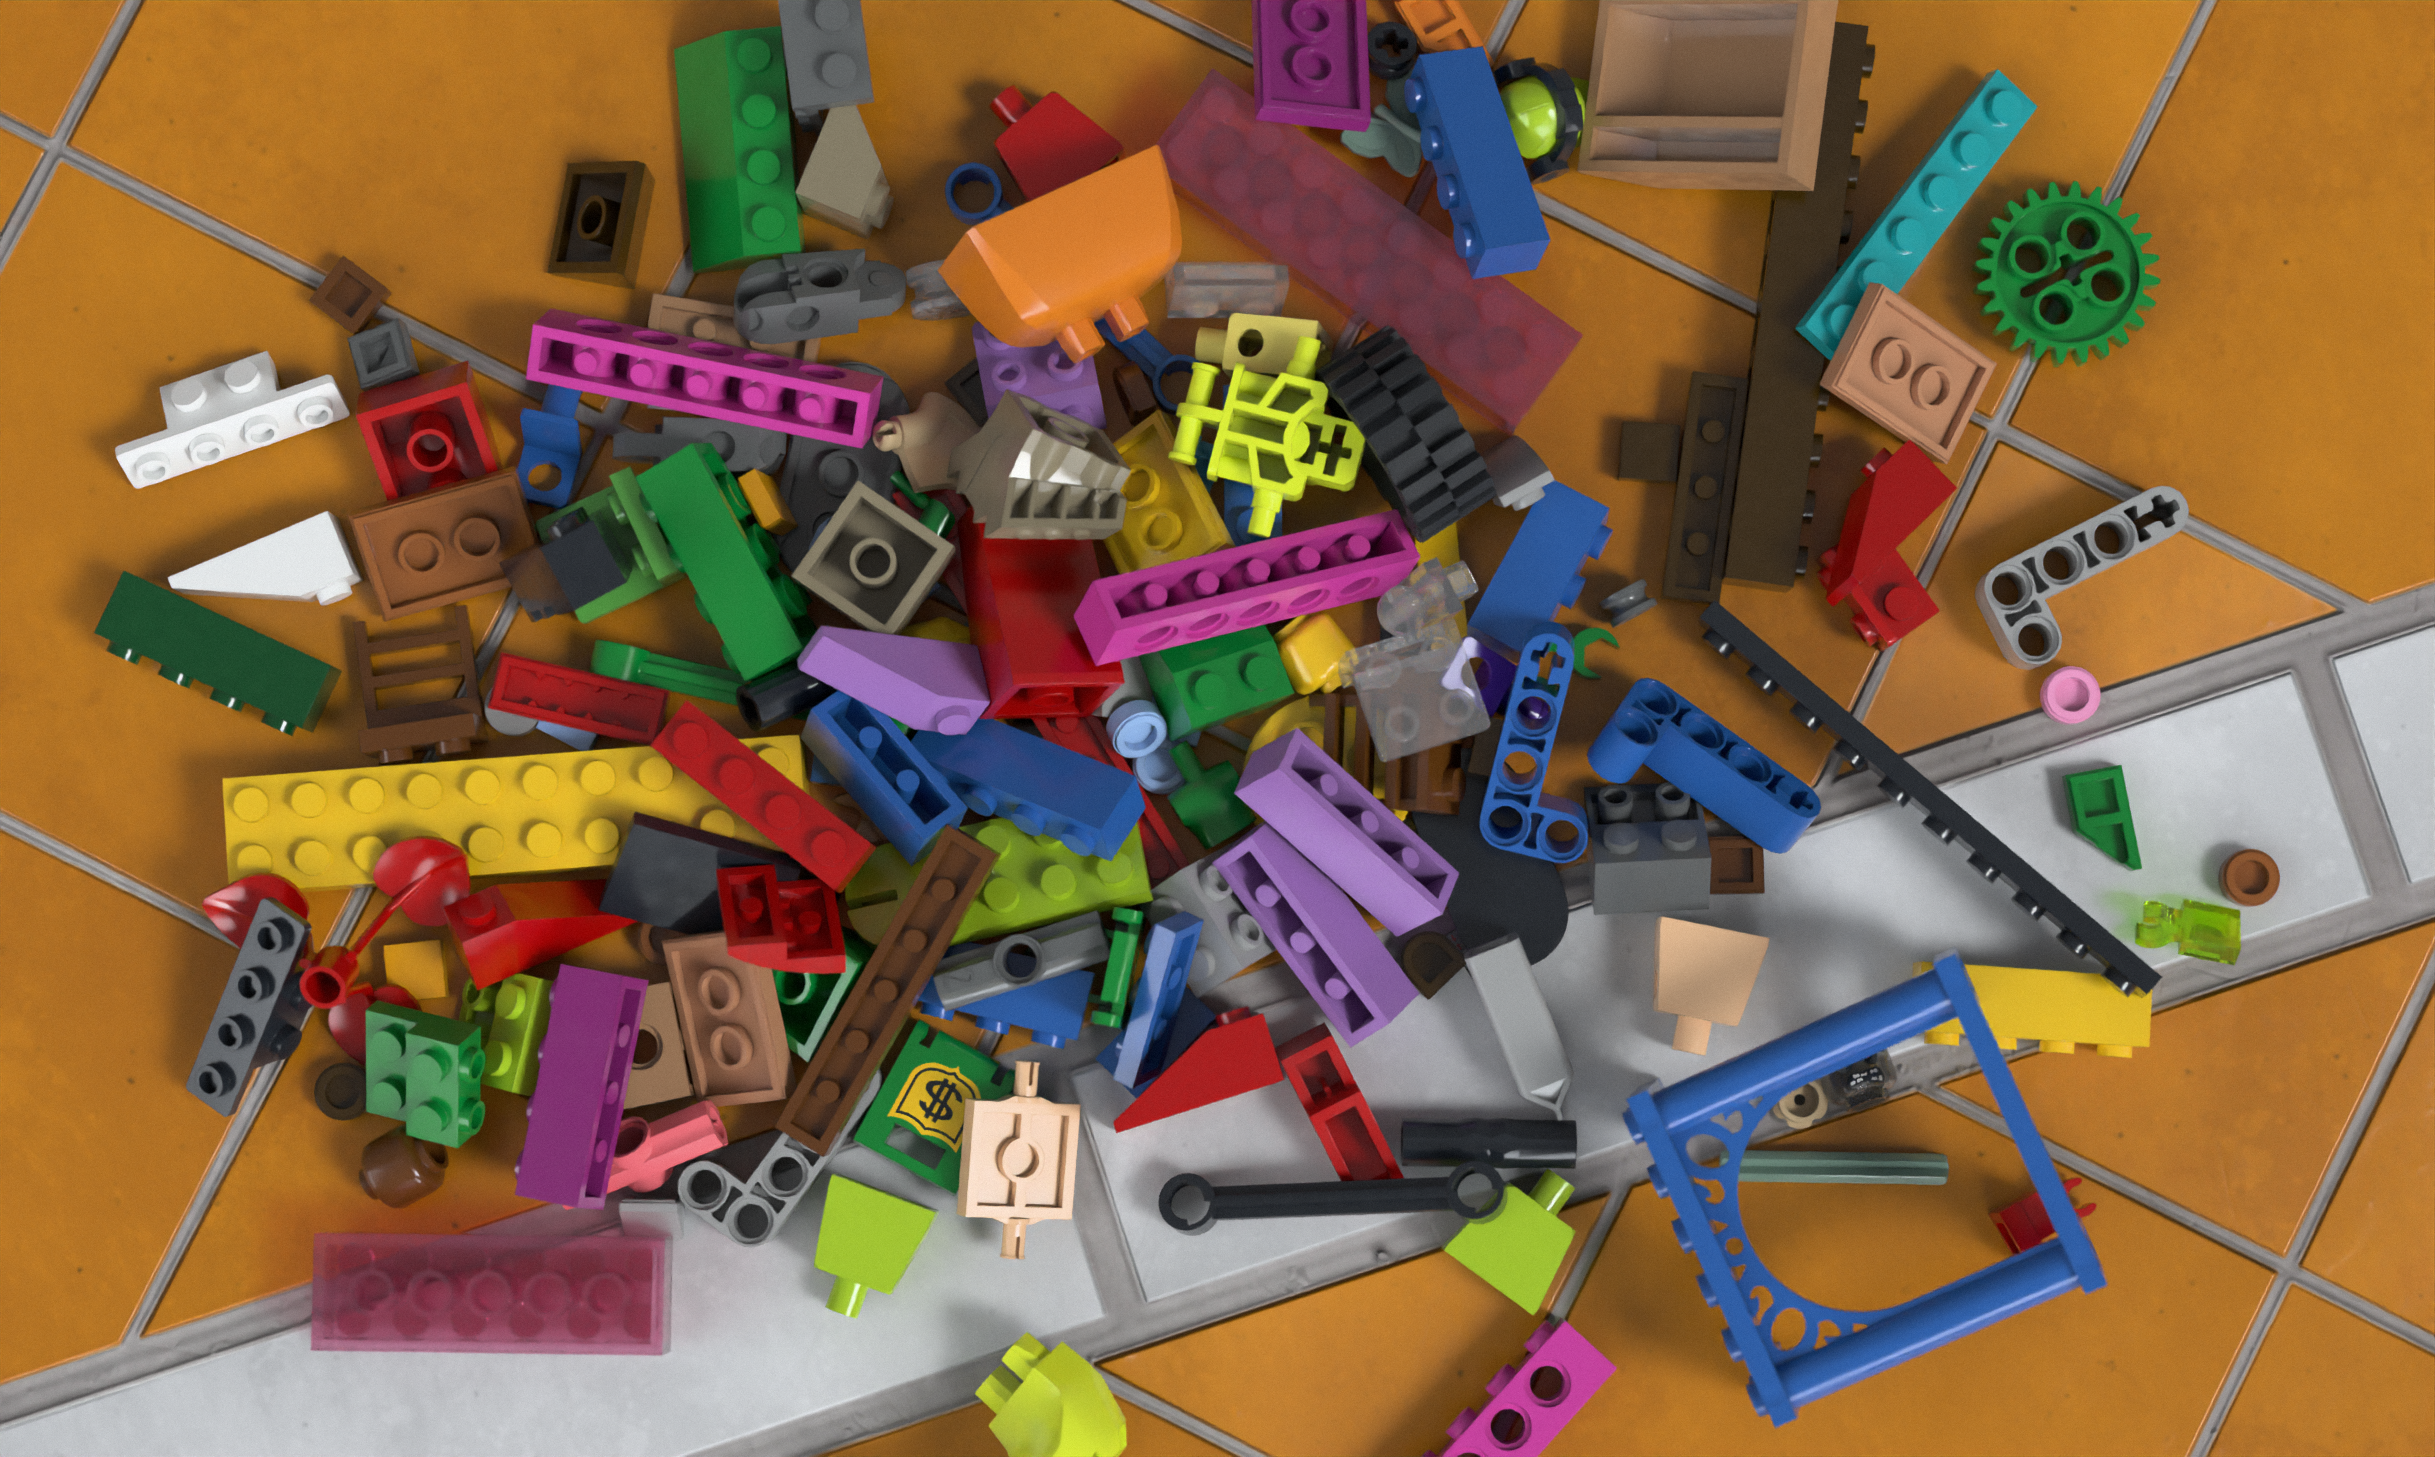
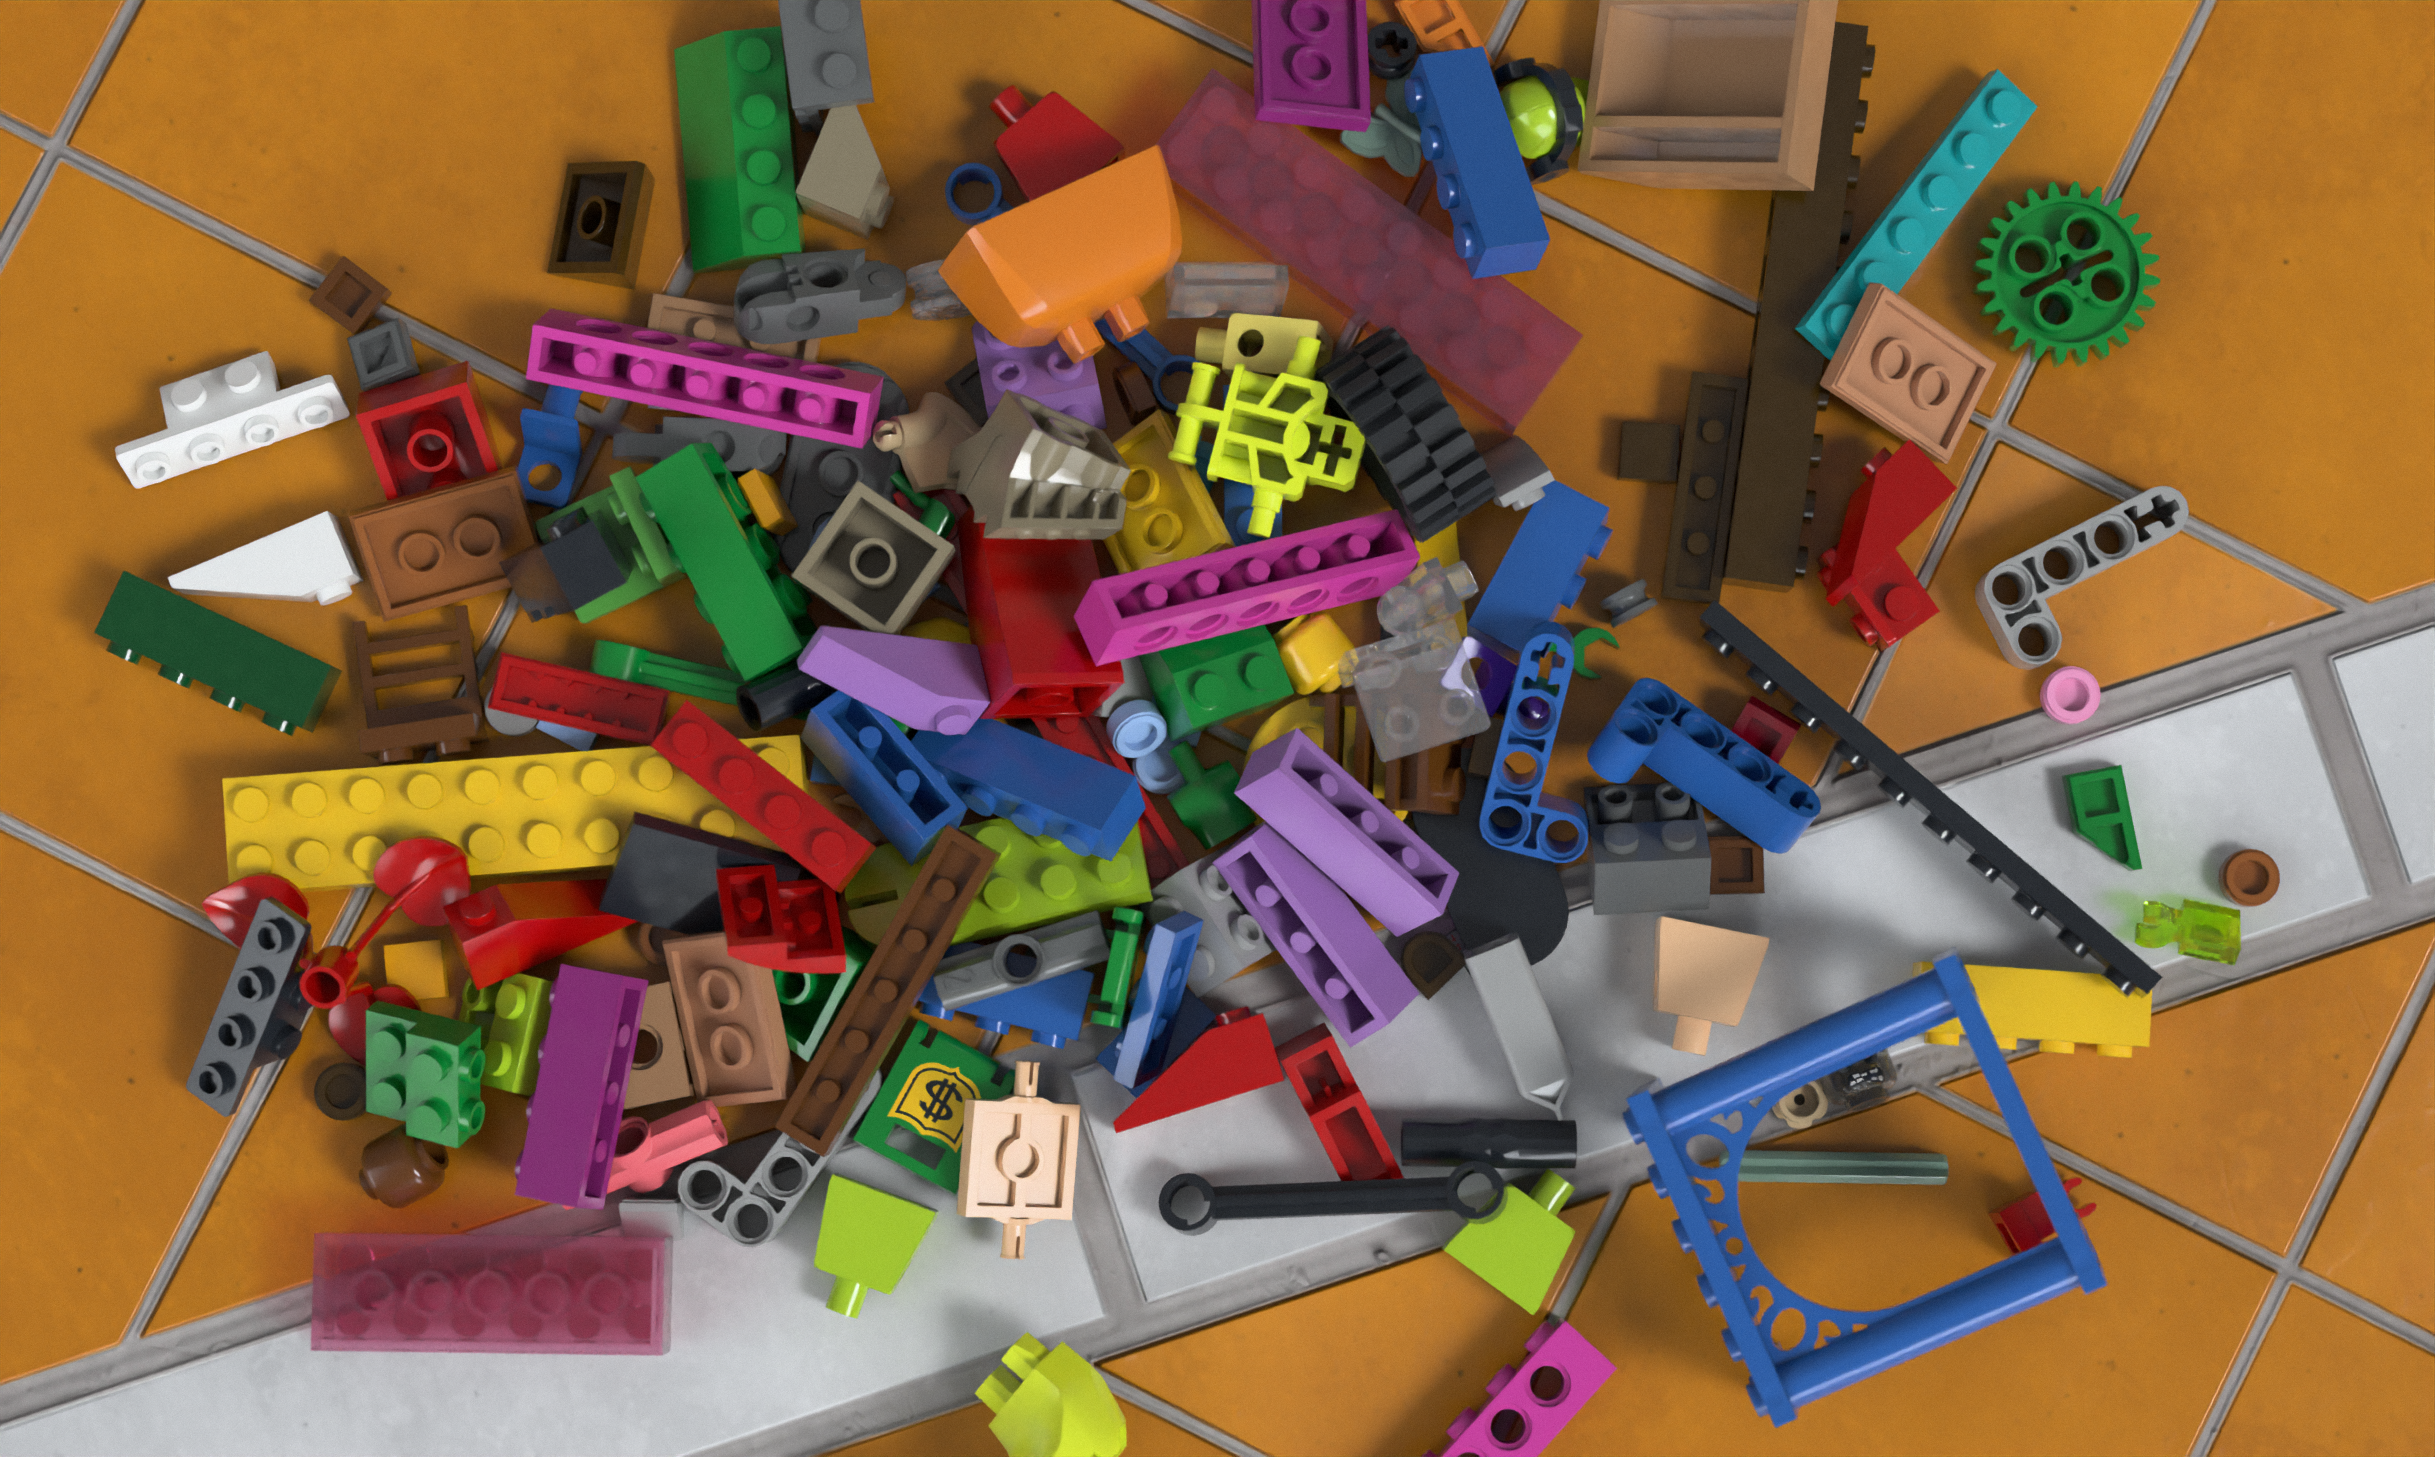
none -> dark red plate [1731,696,1802,764]

